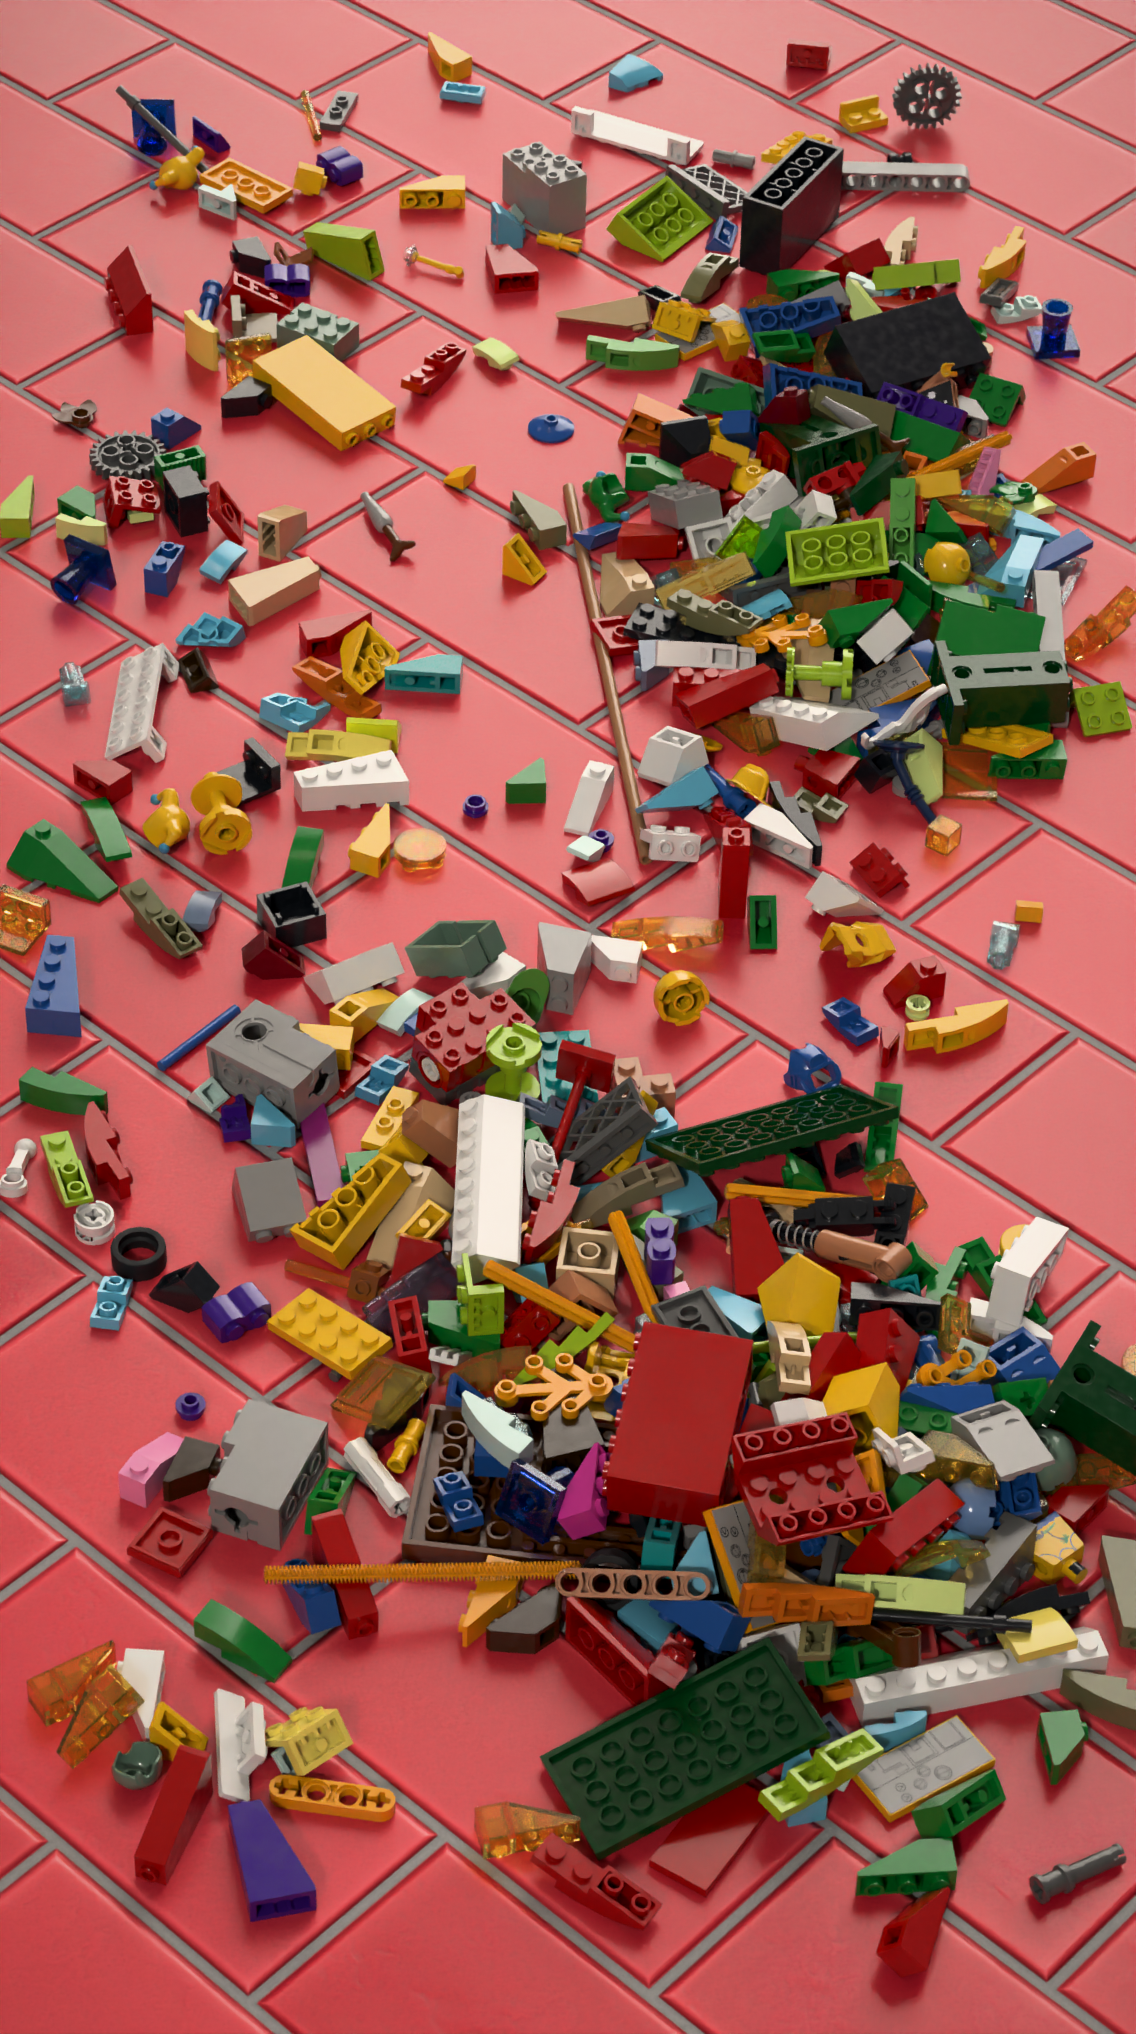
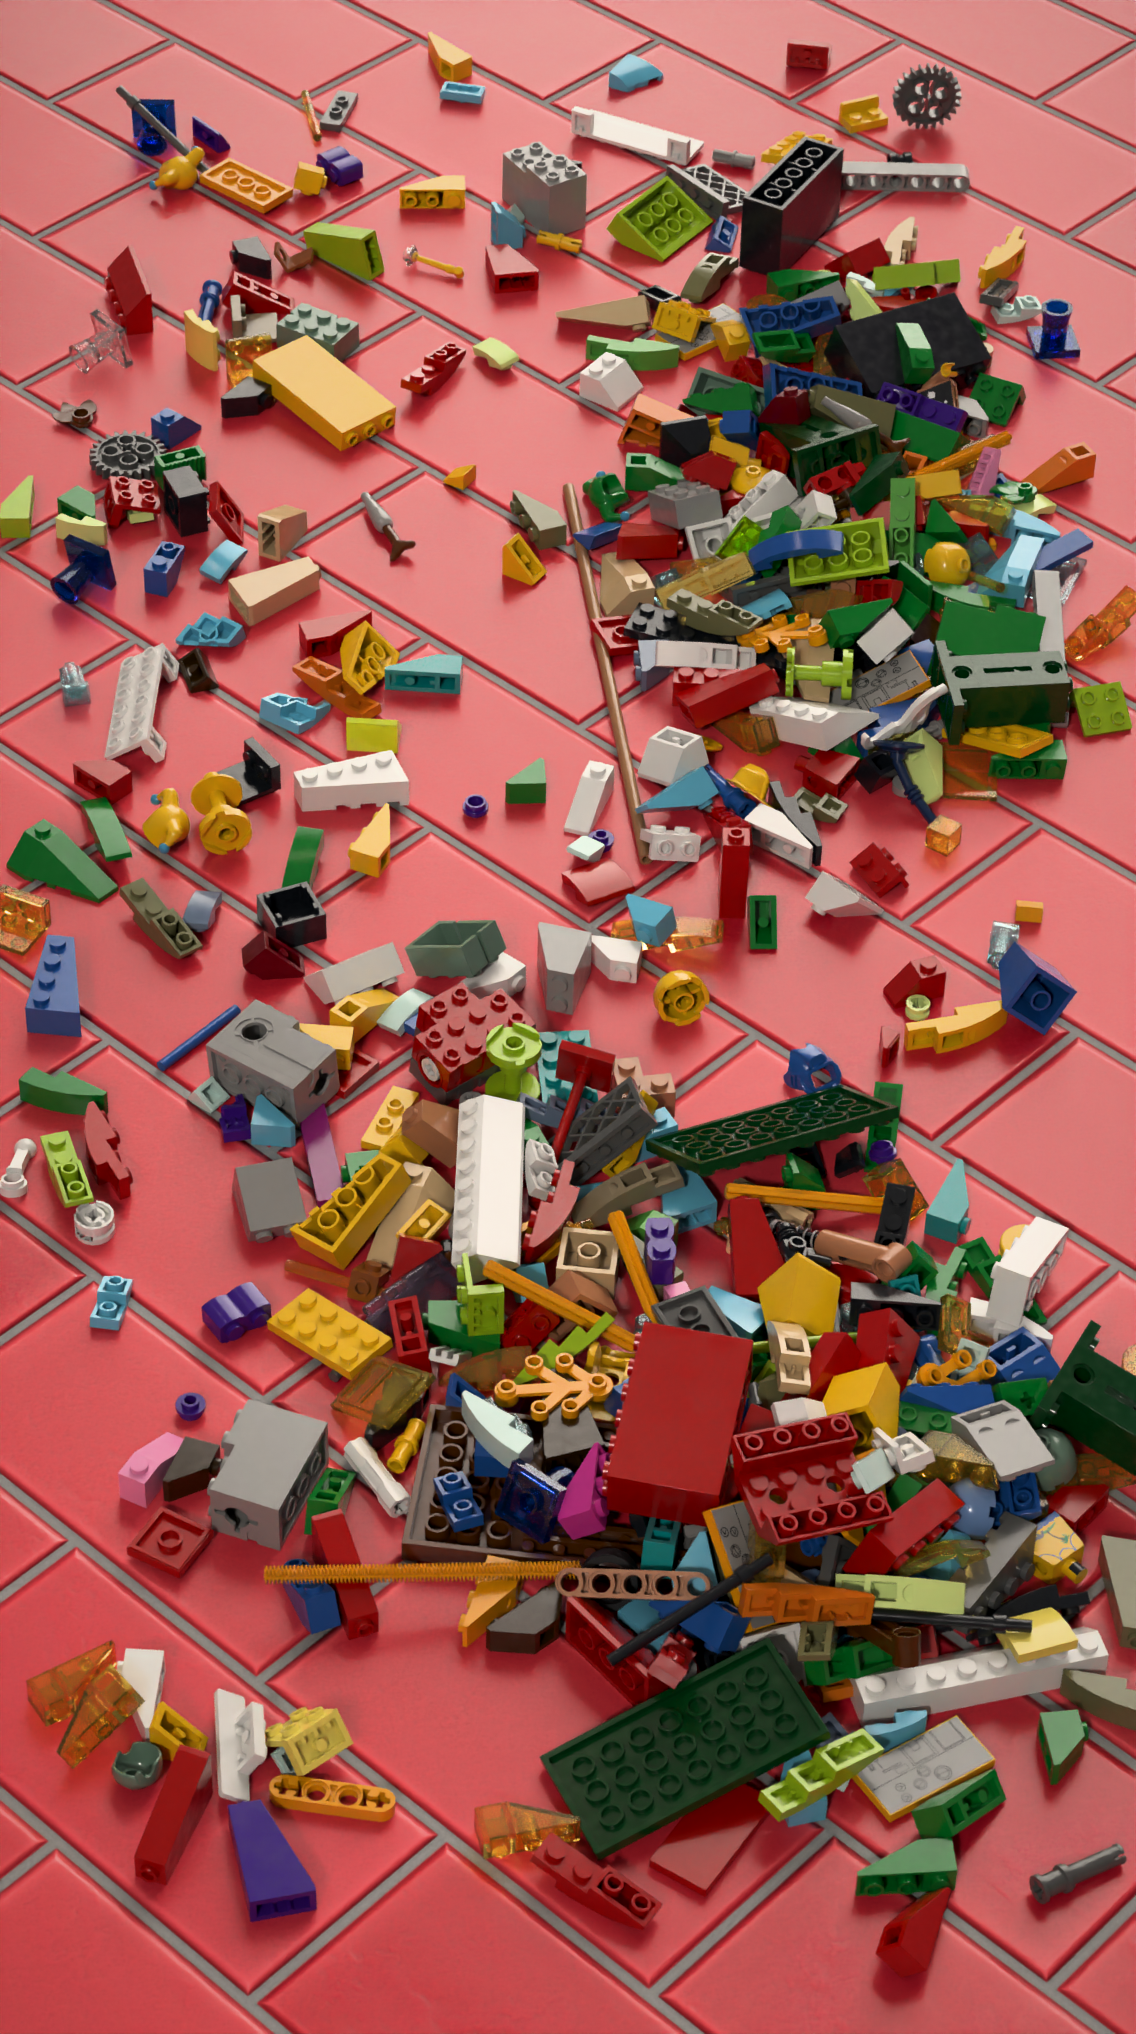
black tyre [110,1227,167,1282] -> none
black slope [149,1261,220,1313] -> none
green slope [193,1599,292,1684] -> none
light aqua slope [198,184,237,221] -> none
dark purple brick [264,264,310,297] -> none
light yellow slope [285,729,392,762] -> none
dark azure slope [355,1055,409,1106] -> none
clear yellow tile [394,828,446,872] -> none
bright green piece [505,968,550,1024] -> none
blue dish [528,414,574,443] -> none
black hinge [793,1196,898,1237] -> none
yellow piece [819,921,896,968] -> none
blue slope [822,997,879,1046] -> none
none -> clear plant [69,309,133,374]
none -> white slope [579,352,643,412]
none -> black bar [606,1552,774,1667]
none -> medium azure slope [625,893,677,947]
none -> blue slope [748,529,844,572]
none -> black piece [776,1222,832,1268]
none -> light aqua slope [851,1447,895,1494]
none -> dark purple plate [868,1140,897,1165]
none -> green slope [895,323,935,384]
none -> slope [924,1158,971,1244]
none -> blue slope [998,941,1077,1035]

